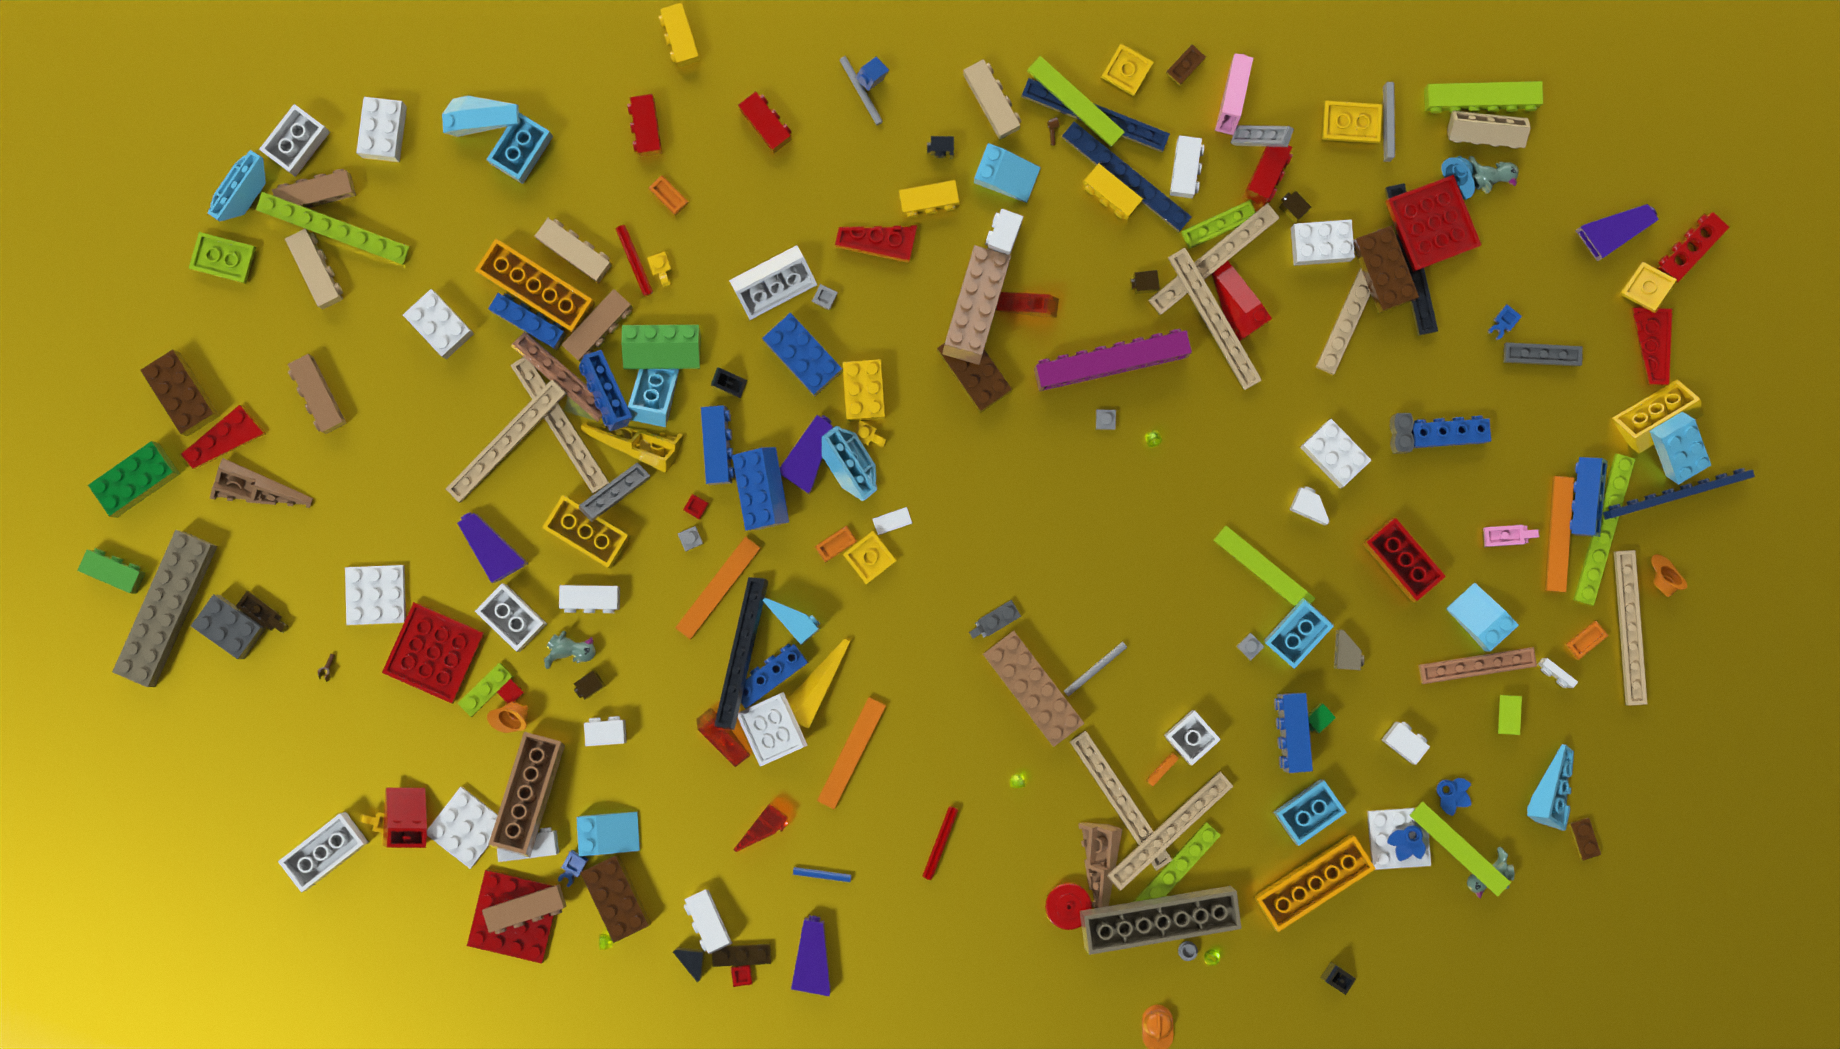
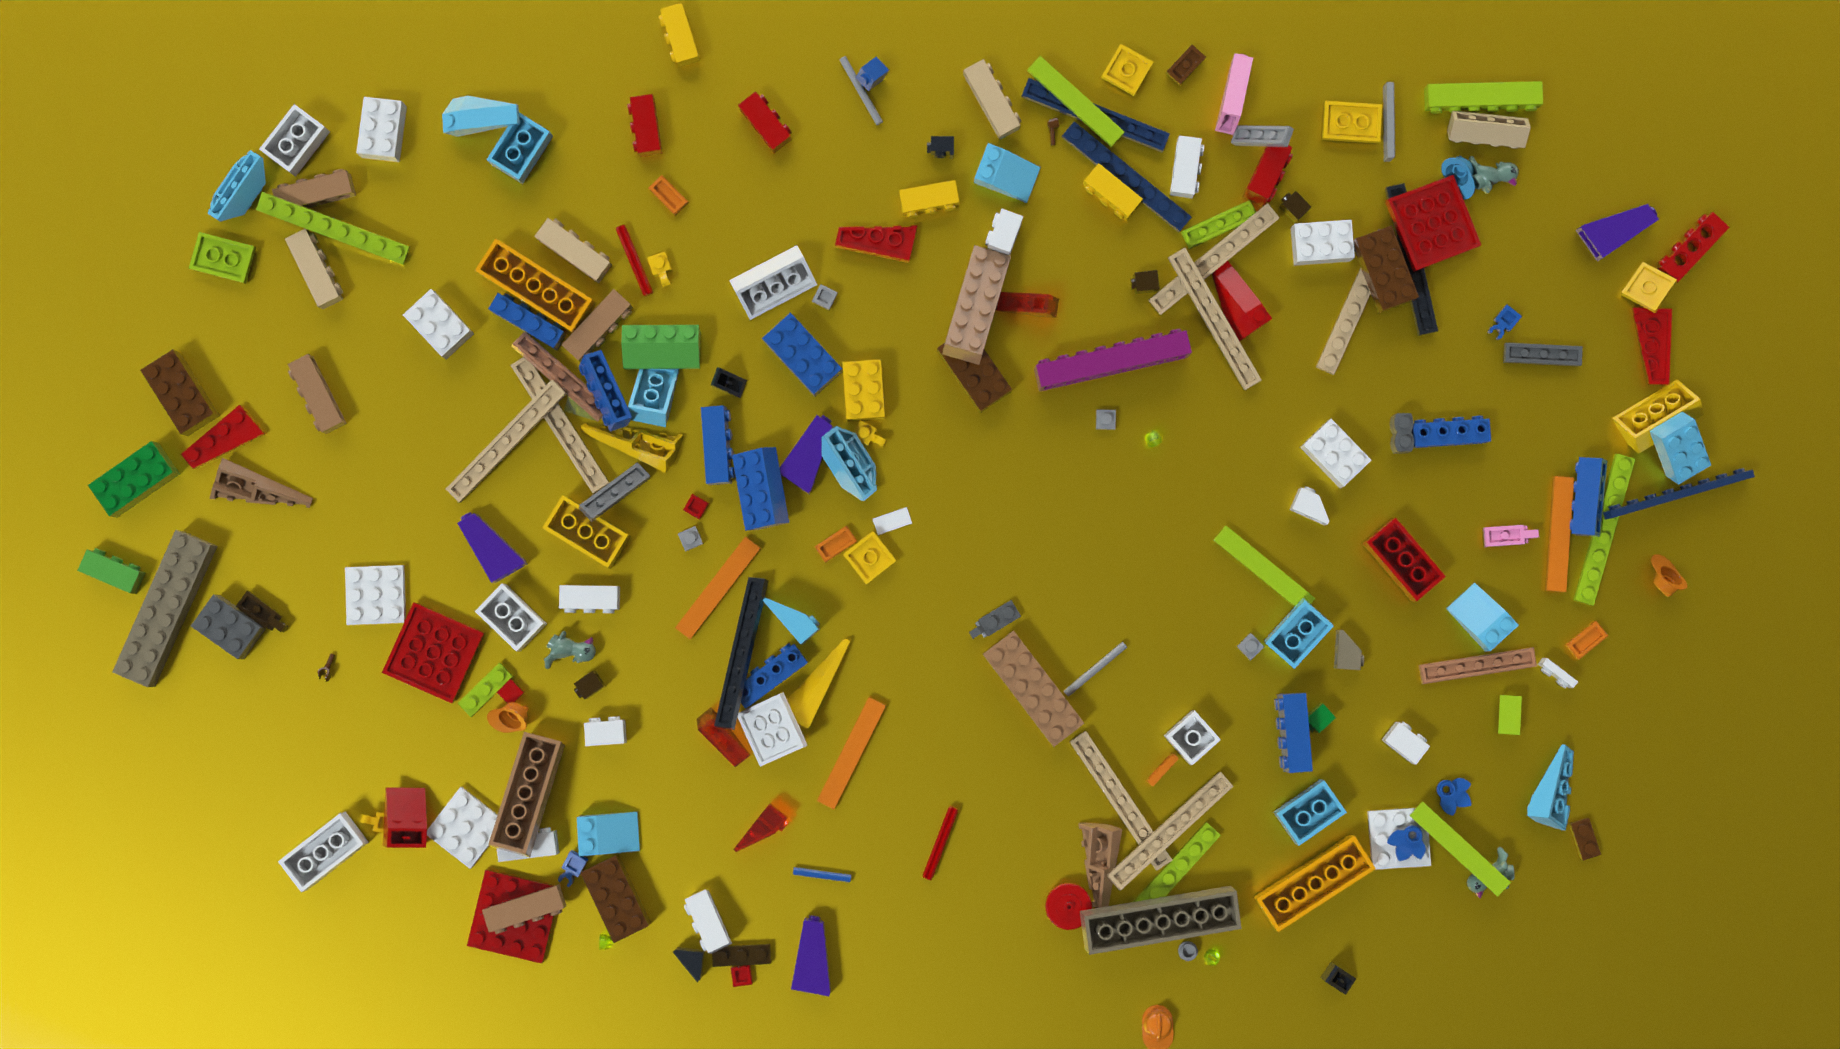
clear neon green hinge [1010,774,1026,788] -> none
tan plate [1614,550,1647,705] -> none

